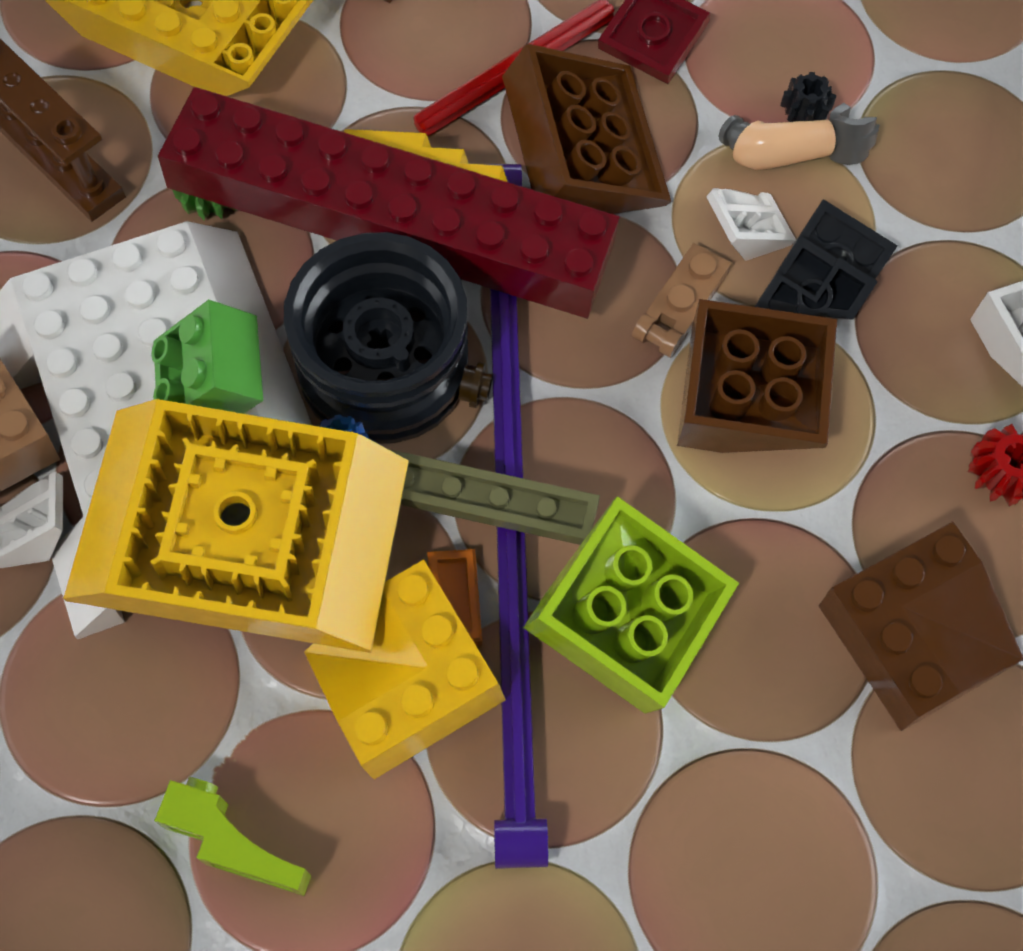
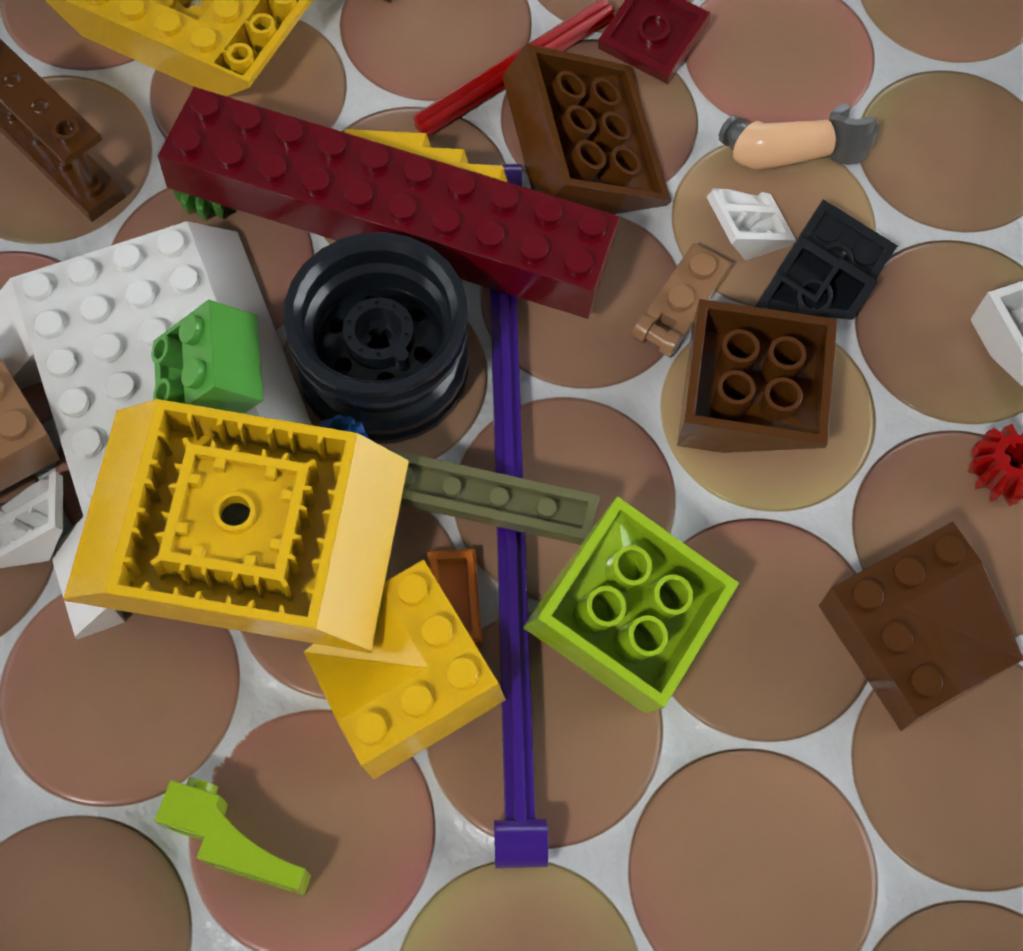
dark brown plate [459,362,493,408] -> none
black gear [780,72,836,122] -> none

